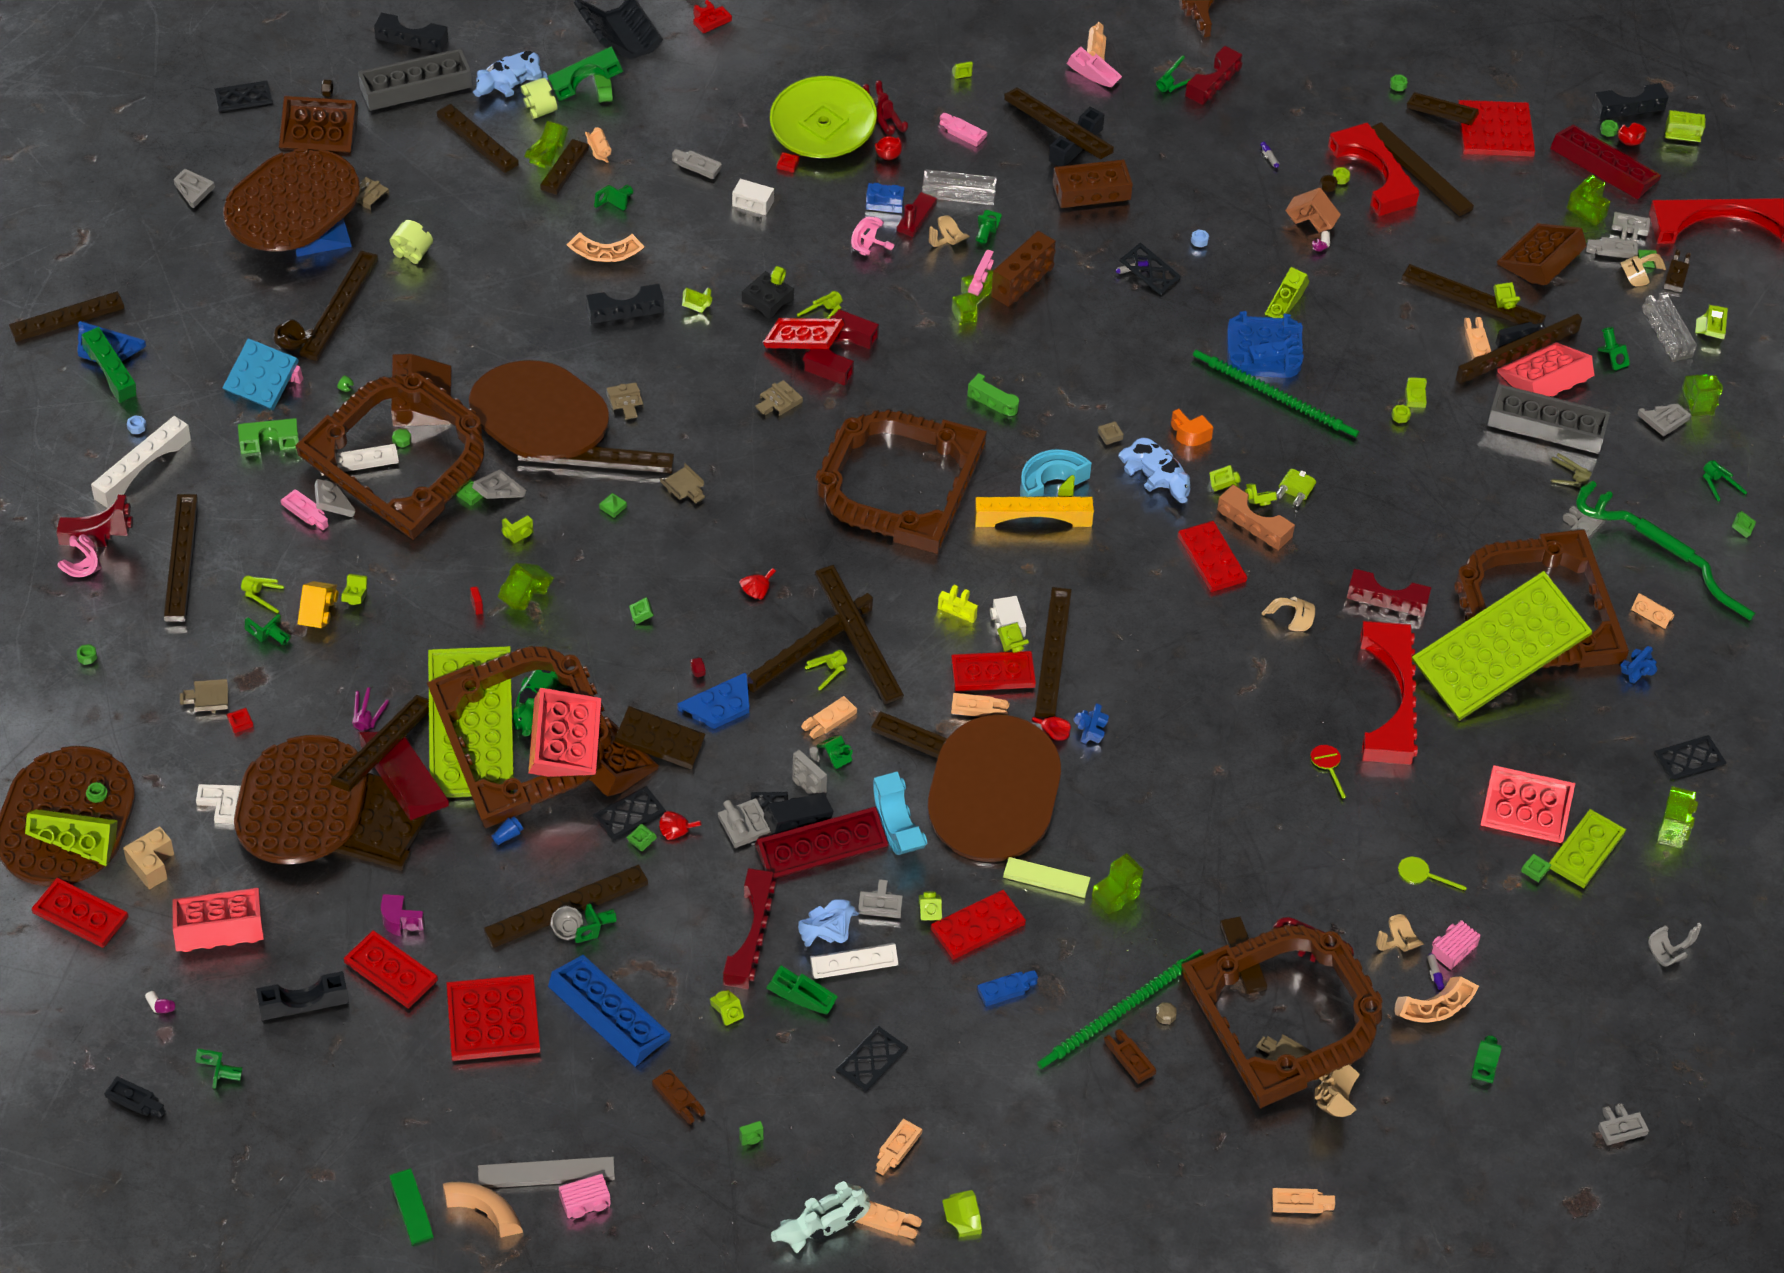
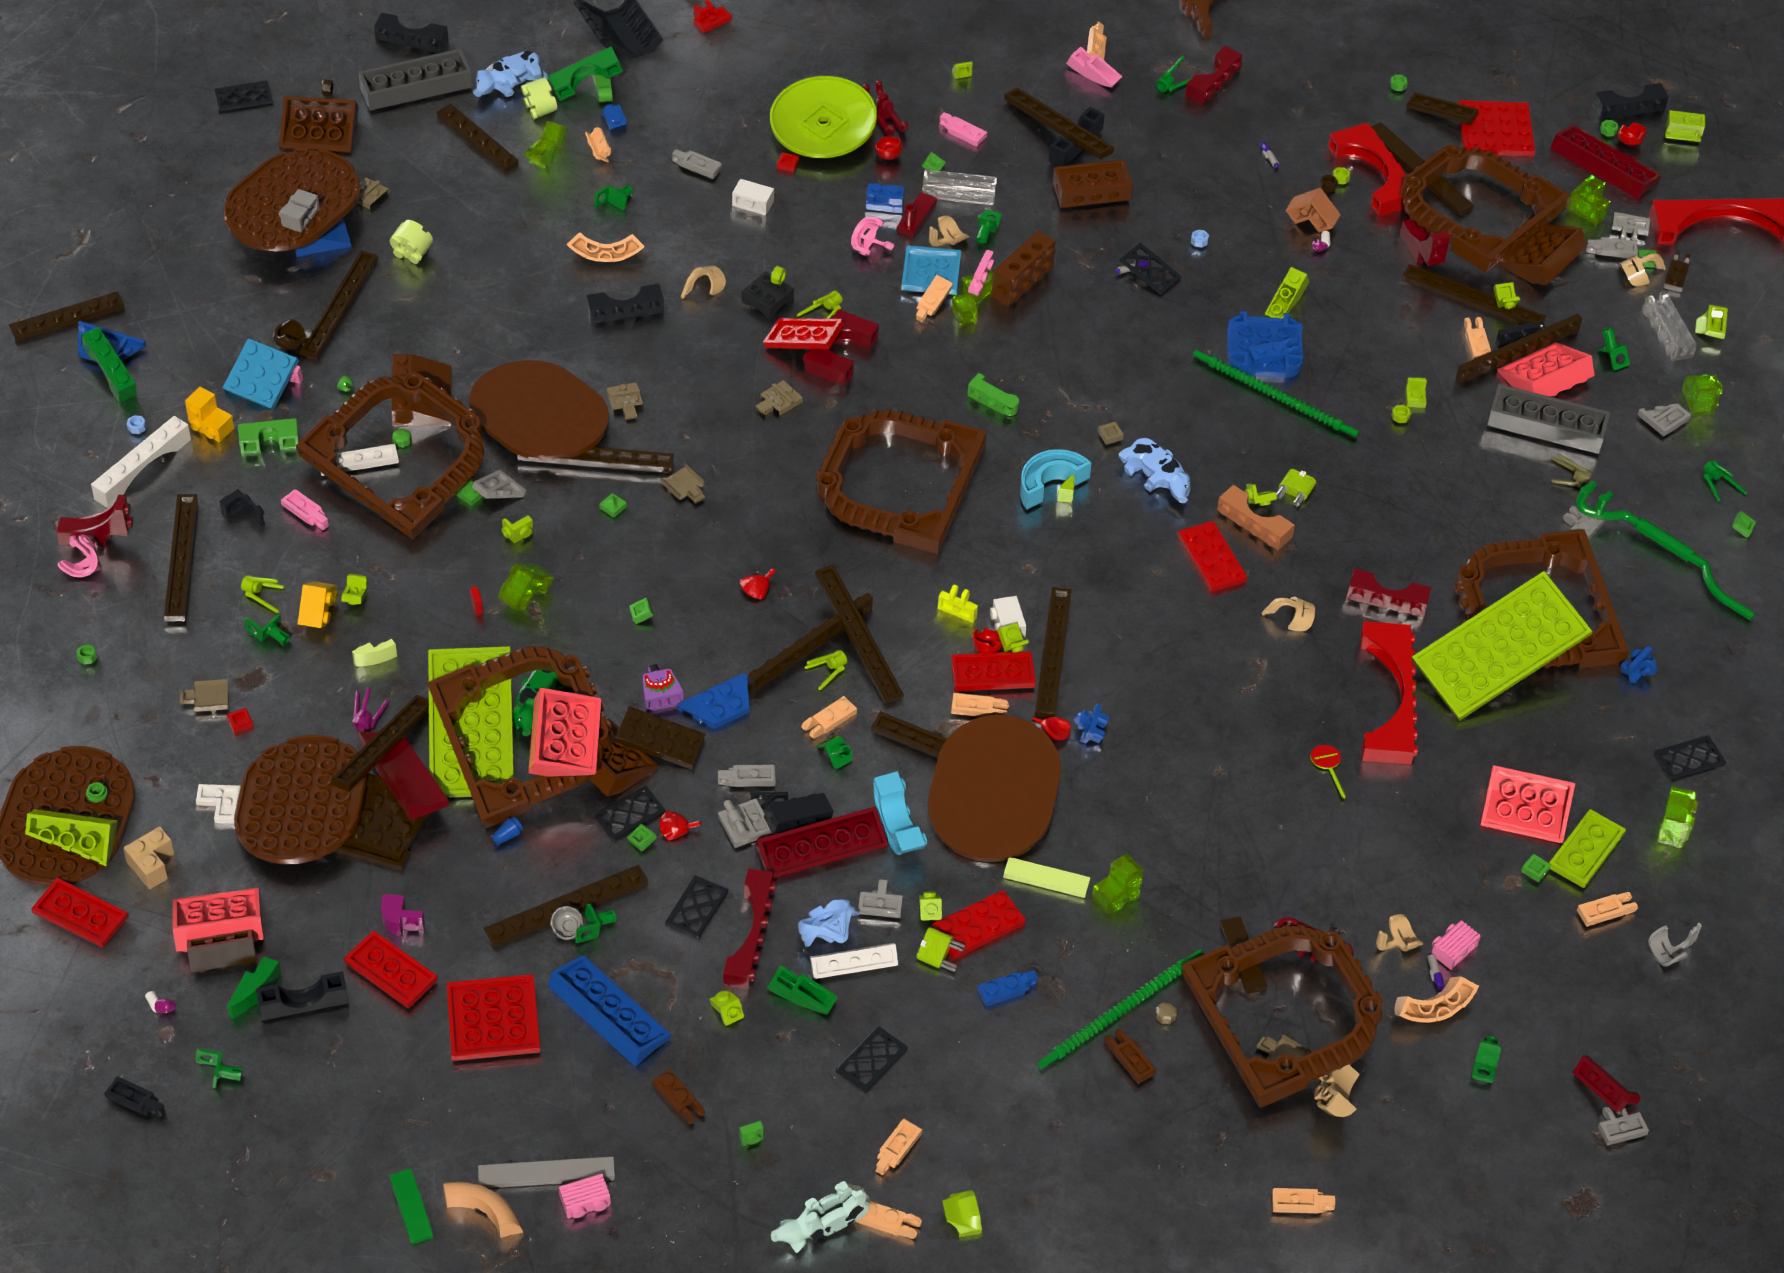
light grey wing [174,169,215,208] -> none
light grey wing [315,479,355,517] -> none
dark brown plate [540,139,589,195] -> none
lime bracket [682,288,712,313] -> none
dark red tile [690,657,706,678] -> none
light grey plate [792,747,827,796] -> none
yellow arch [974,497,1094,527] -> none
orange brick [1171,409,1214,446] -> none
lime bracket [1209,465,1241,491] -> none
lime piece [1398,857,1467,890] -> none
light nougat hinge [1631,593,1675,629] -> none
none -> yellow brick [185,387,234,442]
none -> dark brown brick [187,929,257,973]
none -> black bracket [219,489,264,525]
none -> green slope [227,957,281,1019]
none -> light grey piece [279,189,320,232]
none -> yellowish green slope [352,639,397,666]
none -> blue bracket [600,104,627,131]
none -> medium lavender torso [643,664,684,712]
none -> black window [665,875,729,939]
none -> tan helmet [681,265,726,299]
none -> light grey hinge [717,765,776,787]
none -> dark azure plate [901,245,961,295]
none -> light nougat hinge [916,275,953,323]
none -> lime piece [916,927,965,972]
none -> bright green tile [922,151,946,176]
none -> red hair [972,628,1003,653]
none -> reddish brown arch [1400,145,1571,273]
none -> dark red arch [1400,219,1450,266]
none -> dark red piece [1572,1055,1640,1112]
none -> light nougat hinge [1577,892,1638,927]

